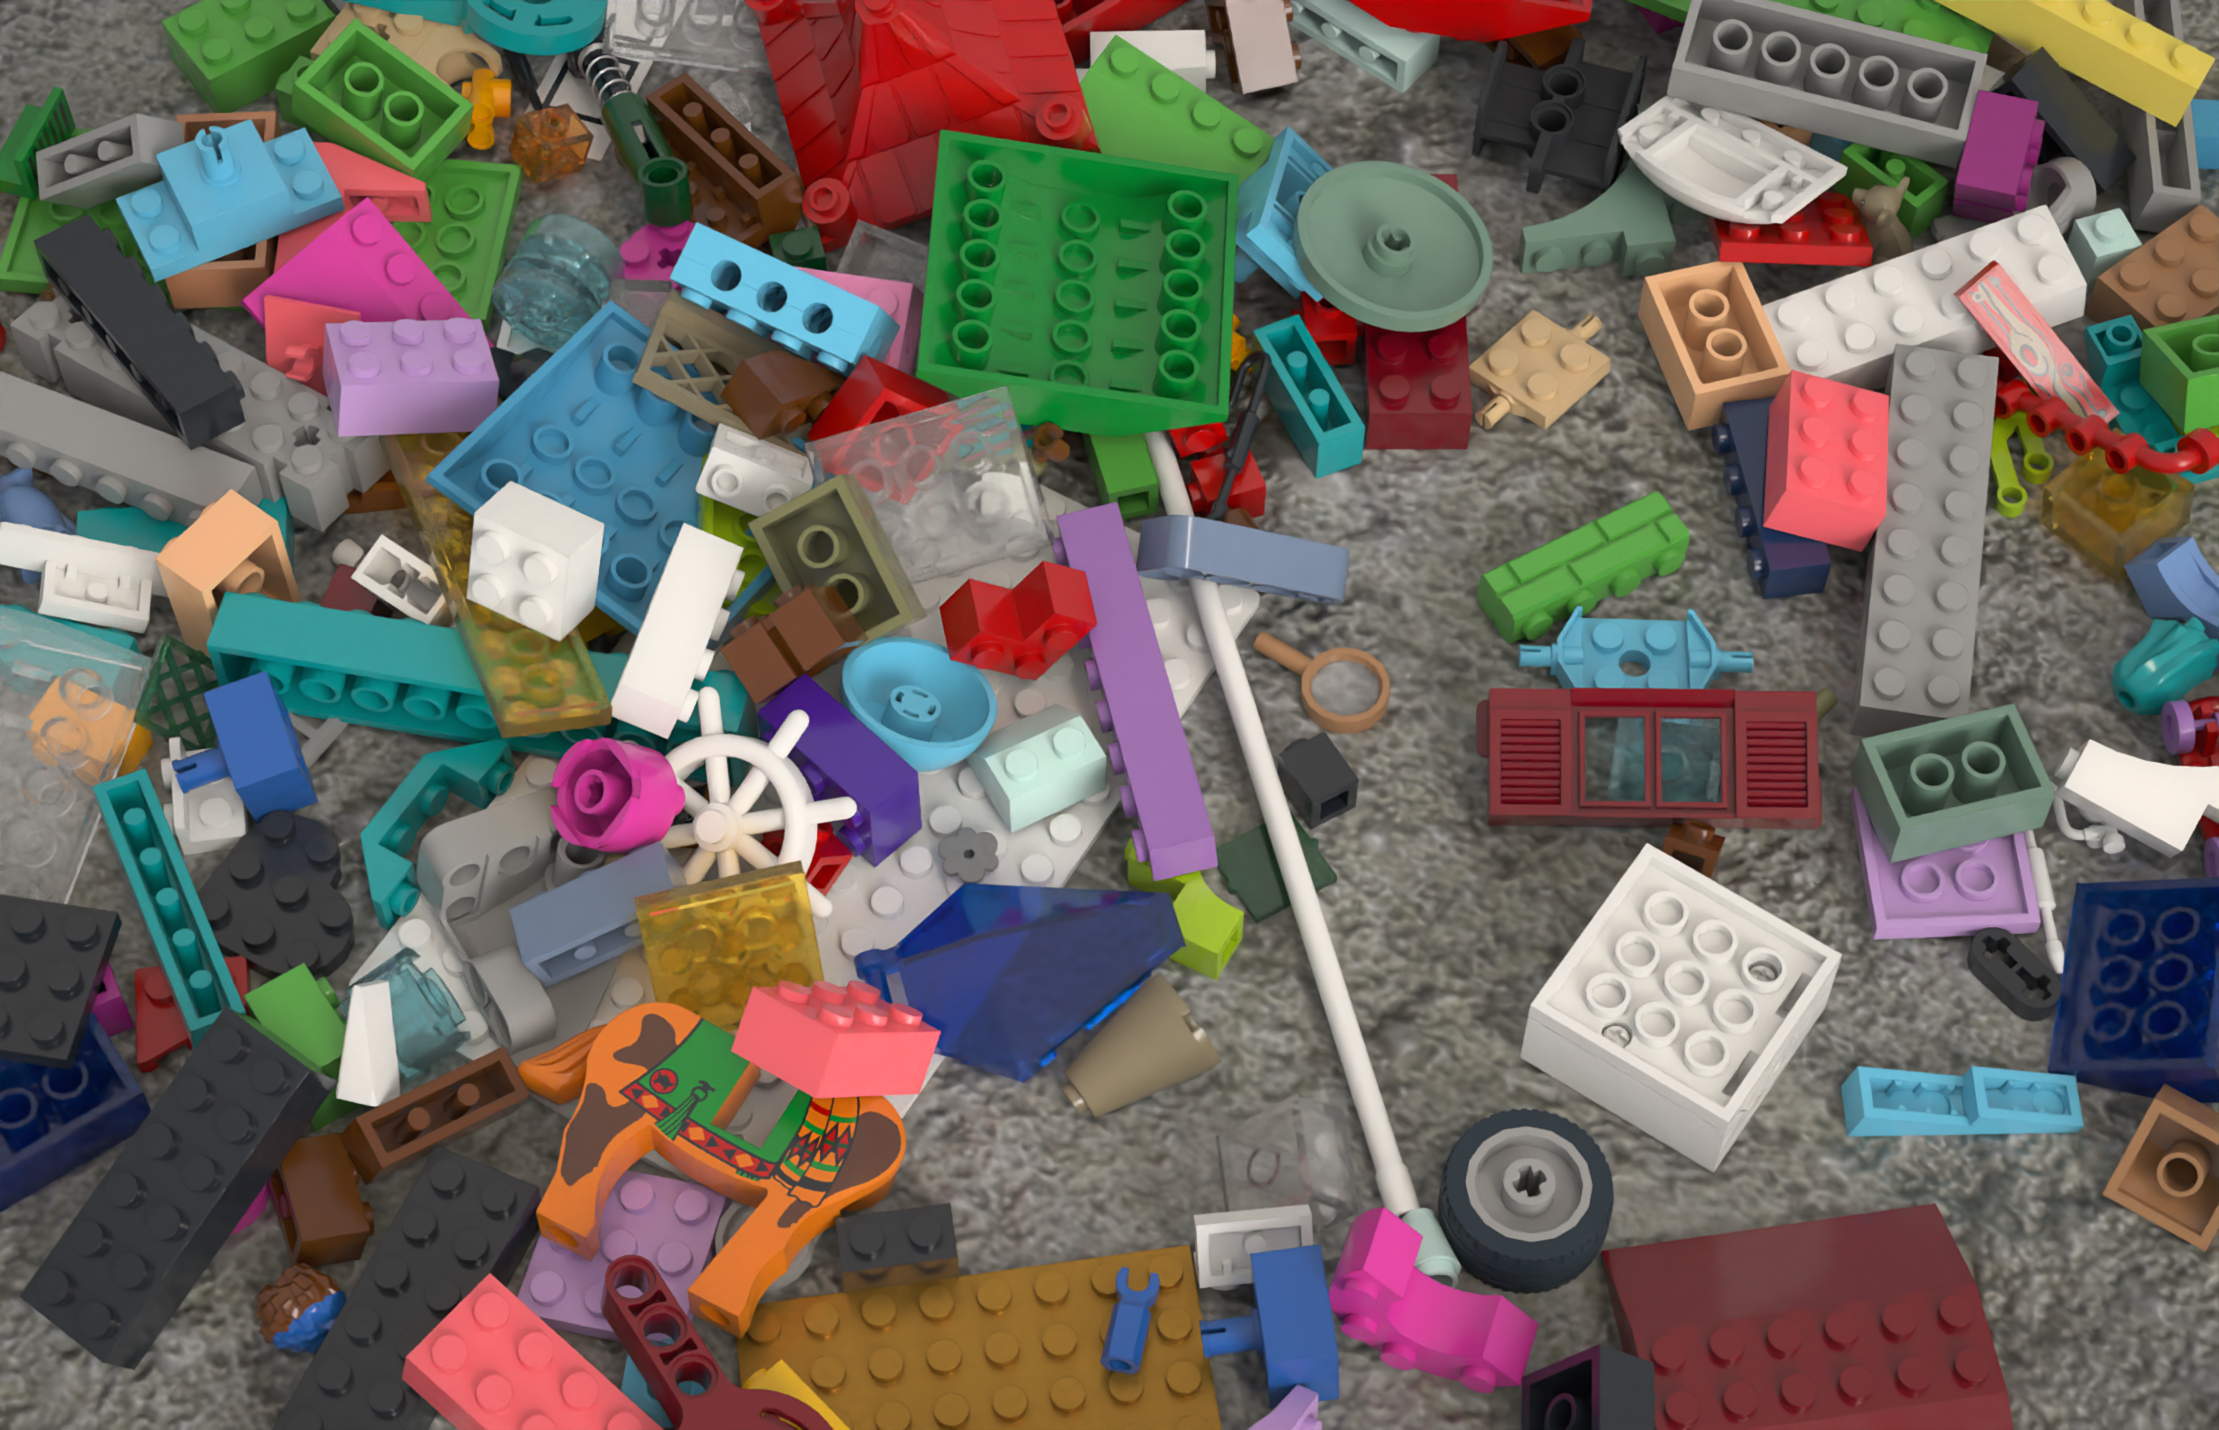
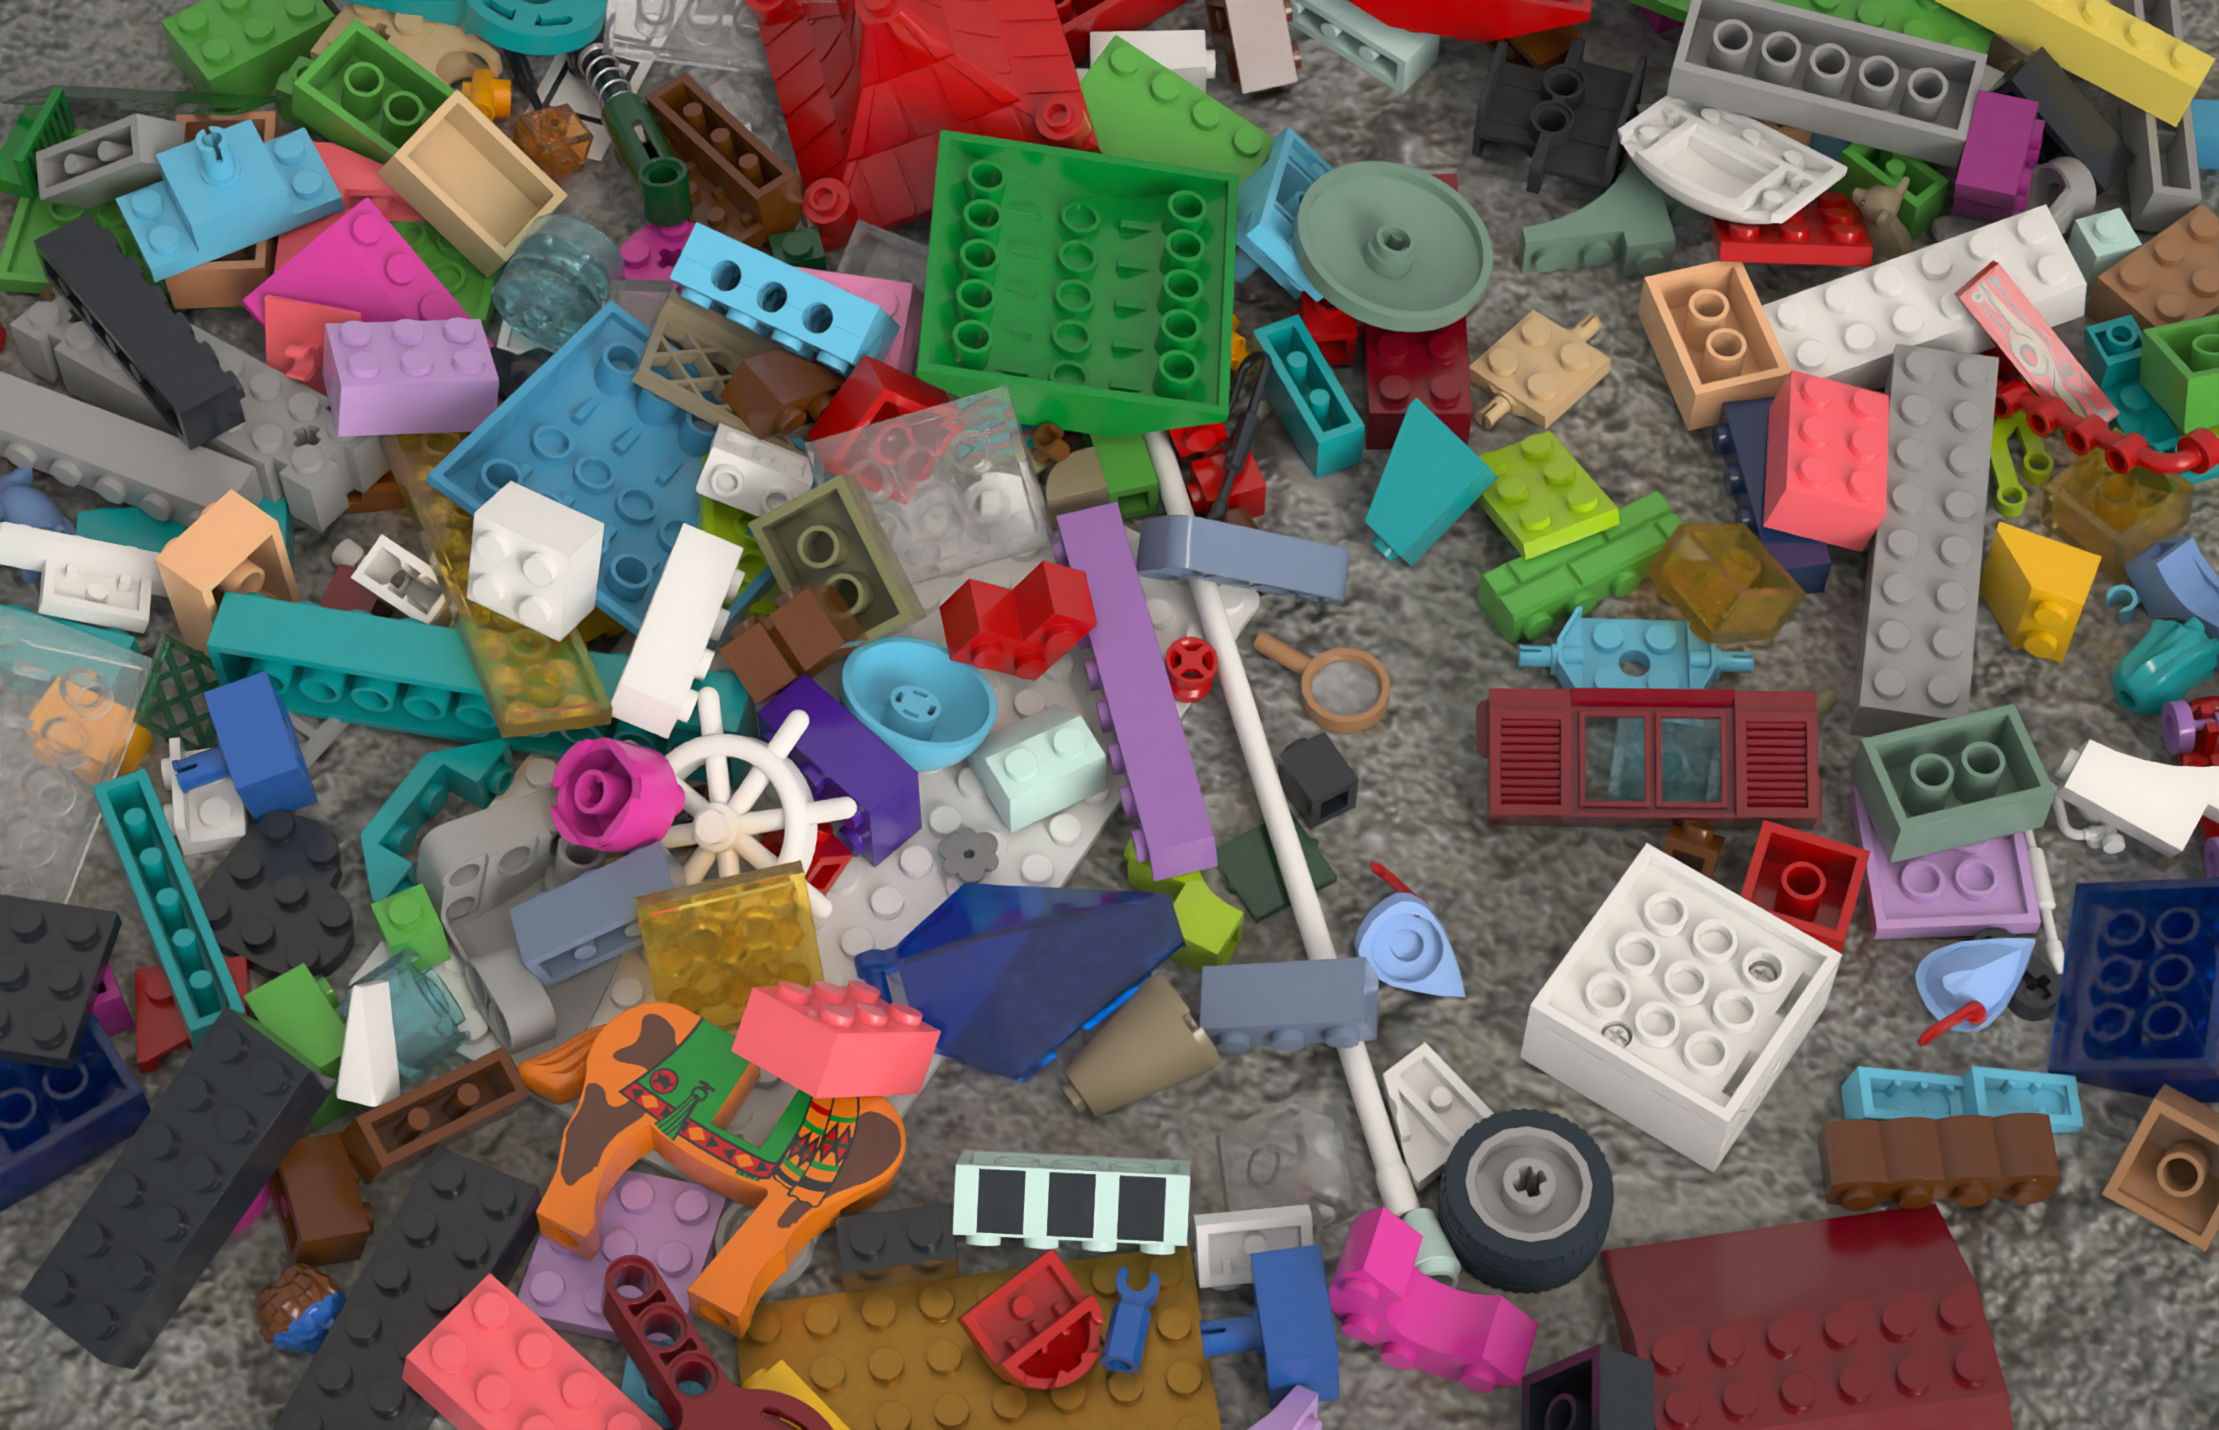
none -> dark green piece [2,85,287,116]
none -> bright green brick [370,883,452,980]
none -> tan piece [377,89,568,278]
none -> brick [953,1150,1191,1254]
none -> red slope [956,1249,1103,1390]
none -> dark tan brick [1046,446,1108,530]
none -> red wheel [1164,637,1218,703]
none -> sand blue brick [1199,957,1379,1054]
none -> light blue piece [1354,861,1465,997]
none -> teal slope [1365,398,1499,567]
none -> white wing [1382,1042,1494,1193]
none -> lime plate [1476,430,1620,560]
none -> clear yellow brick [1645,523,1807,644]
none -> red brick [1740,820,1871,953]
none -> reddish brown brick [1817,1113,2061,1211]
none -> light blue piece [1915,938,2036,1047]
none -> yellow slope [1979,522,2102,663]
none -> medium azure hand [2104,584,2141,624]

